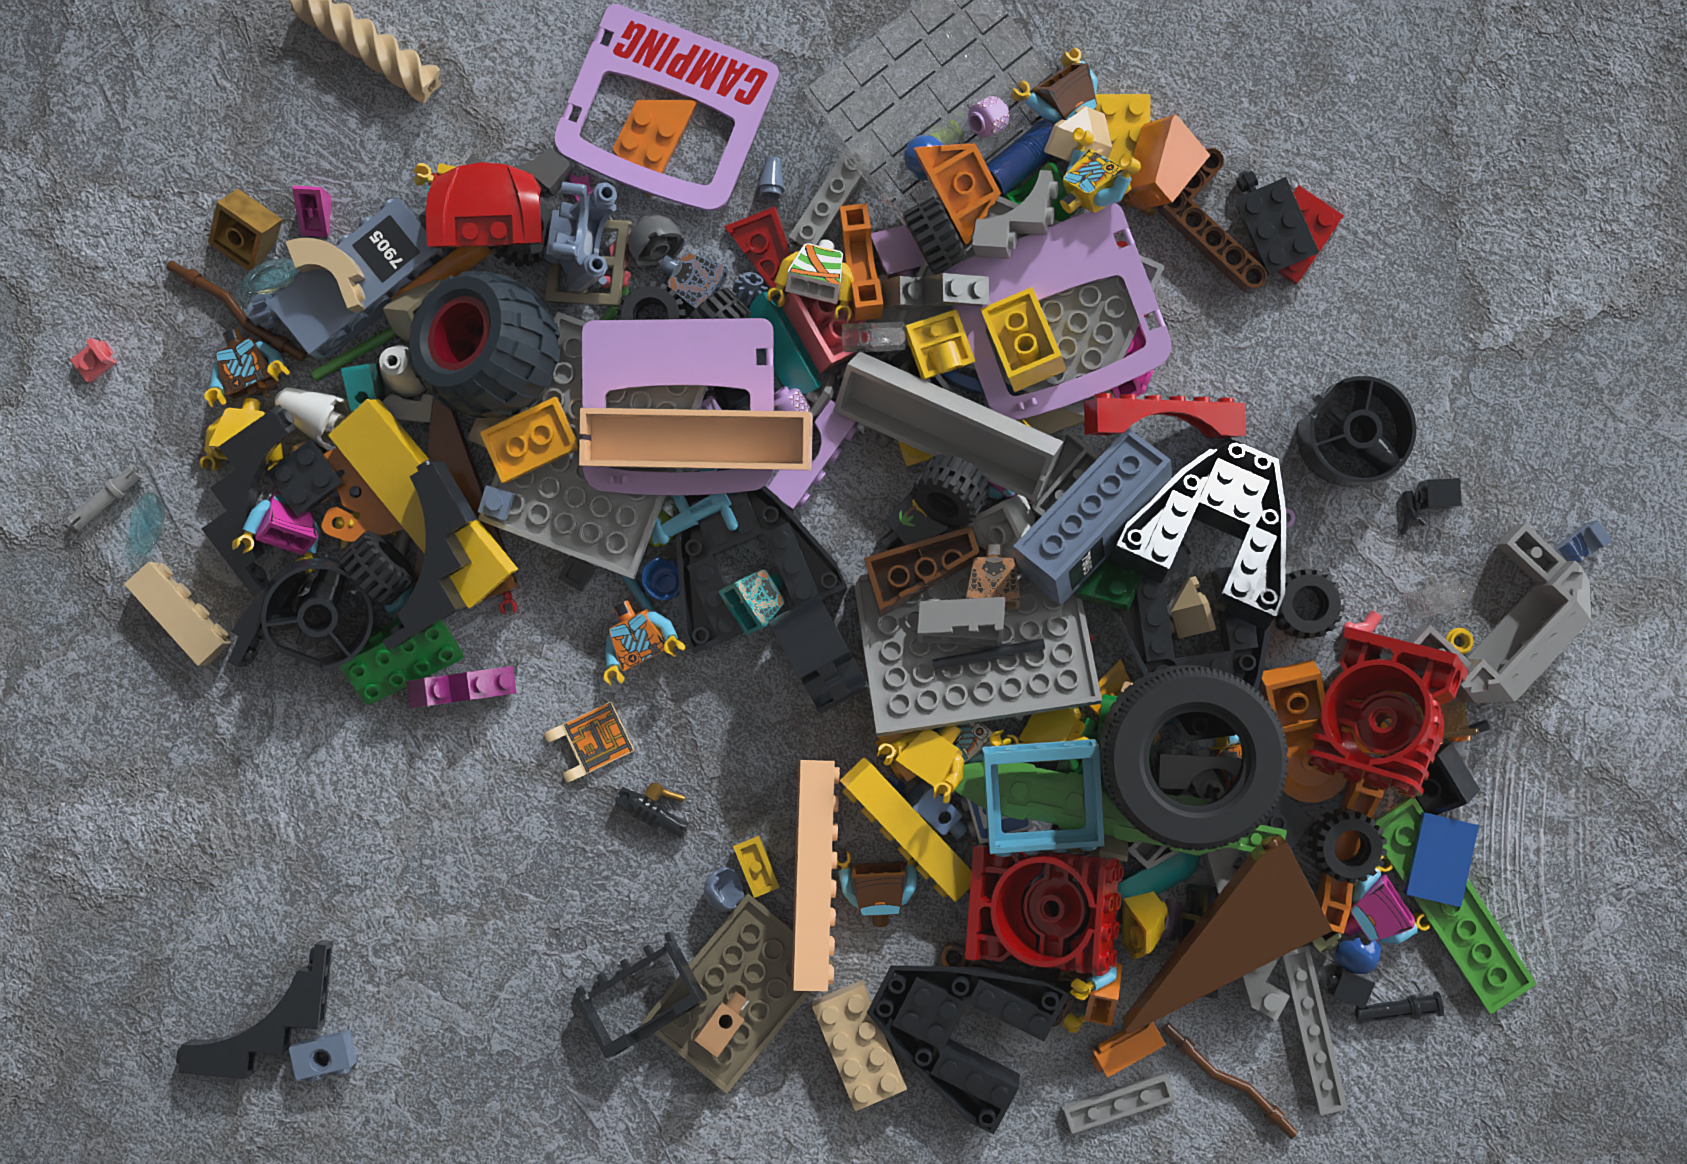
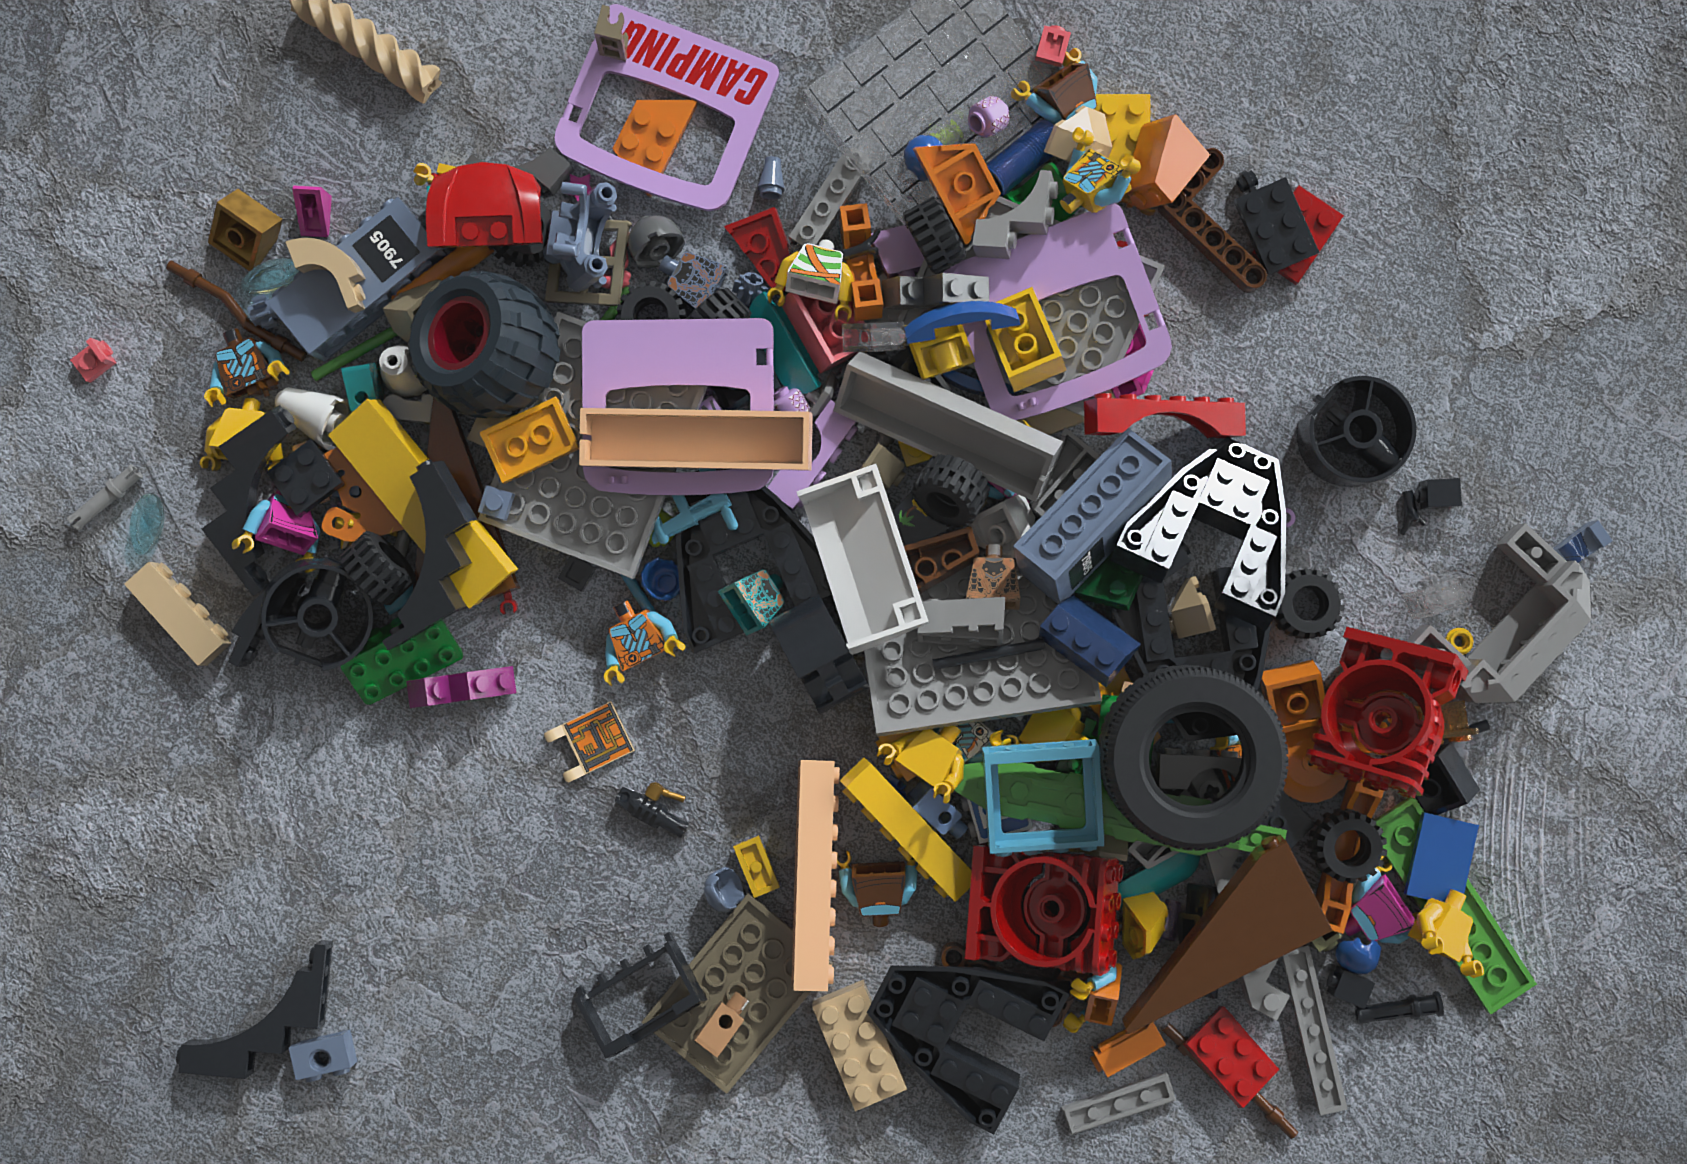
coral arm [1342,610,1382,635] -> none
none -> dark tan hinge [594,5,629,61]
none -> white slope [796,464,929,655]
none -> black bar [842,229,881,261]
none -> dark tan slope [861,443,906,490]
none -> blue slope [904,301,1020,344]
none -> coral bracket [1035,25,1071,67]
none -> dark blue slope [1039,595,1141,687]
none -> red plate [1183,1006,1280,1108]
none -> yellow torso [1408,889,1484,978]

